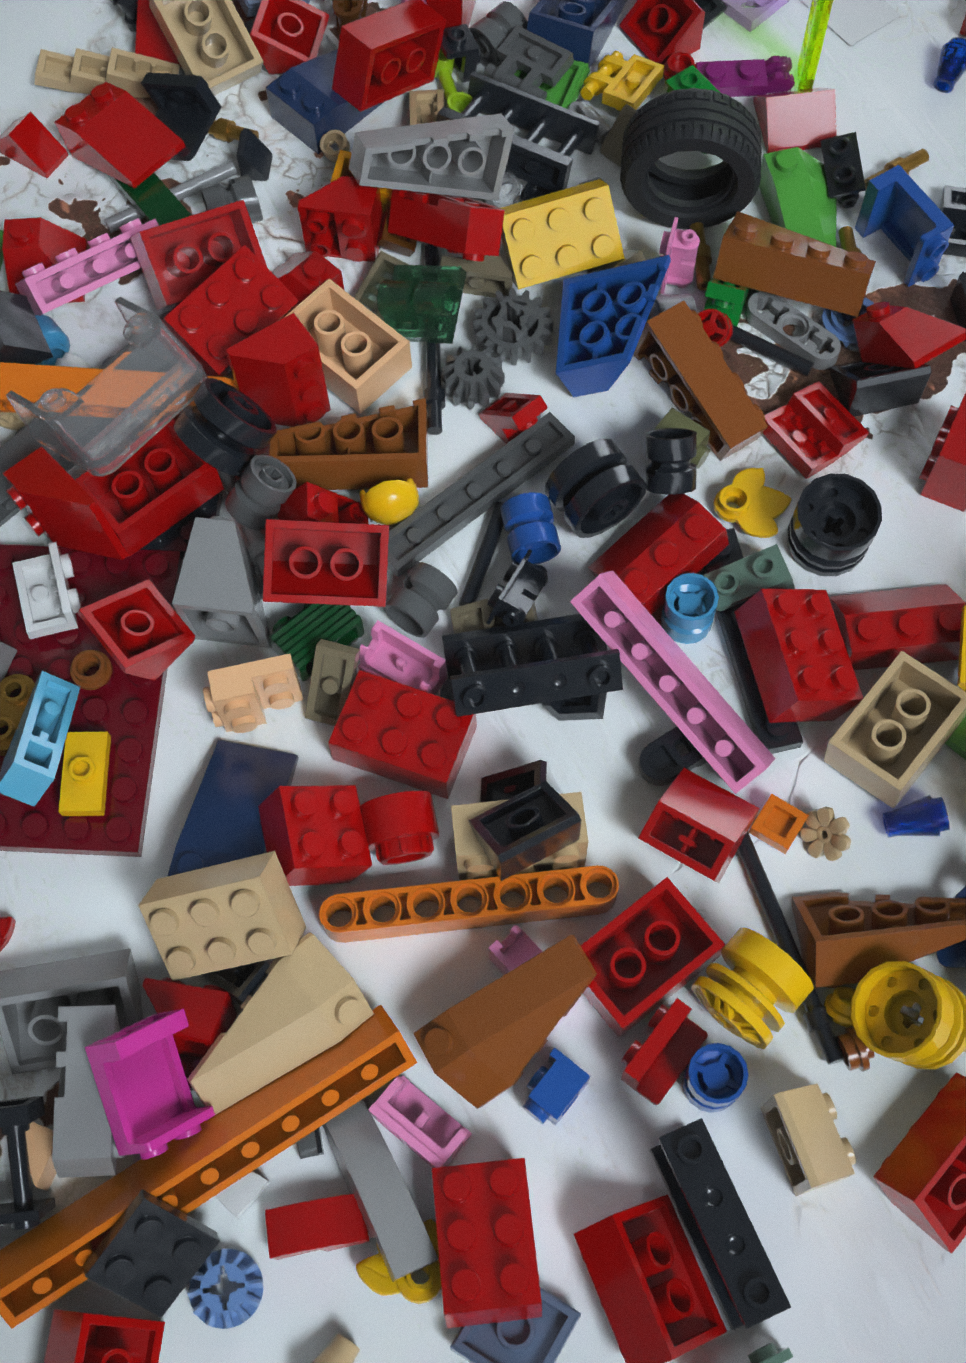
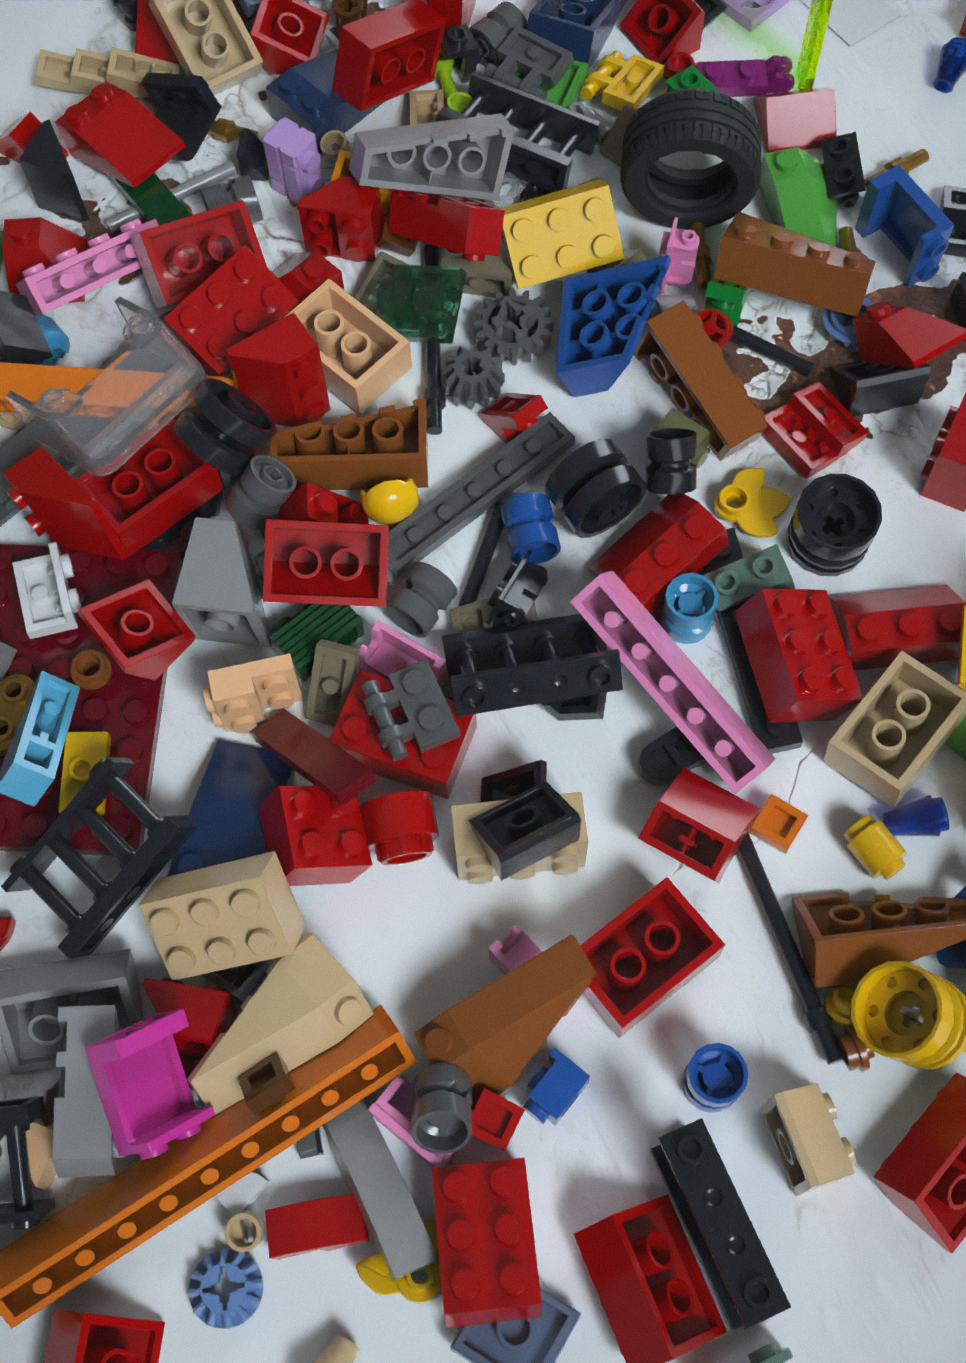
black plate [83,1189,220,1318] -> none
orange beam [319,865,619,943] -> none
red bracket [620,998,708,1106] -> none
yellow wheel [692,928,814,1049] -> none
light grey beam [745,291,841,370] -> none
tan plant [800,807,851,861] -> none
none -> black fence [1,757,198,959]
none -> black slope [19,119,90,222]
none -> tan hinge [224,1212,264,1252]
none -> reddish brown plate [238,1052,295,1115]
none -> dark red tile [251,709,376,805]
none -> lavender brick [263,117,325,204]
none -> dark grey plate [361,659,460,761]
none -> dark grey wheel [411,1063,472,1154]
none -> red tile [472,1088,525,1152]
none -> yellow brick [843,815,907,880]

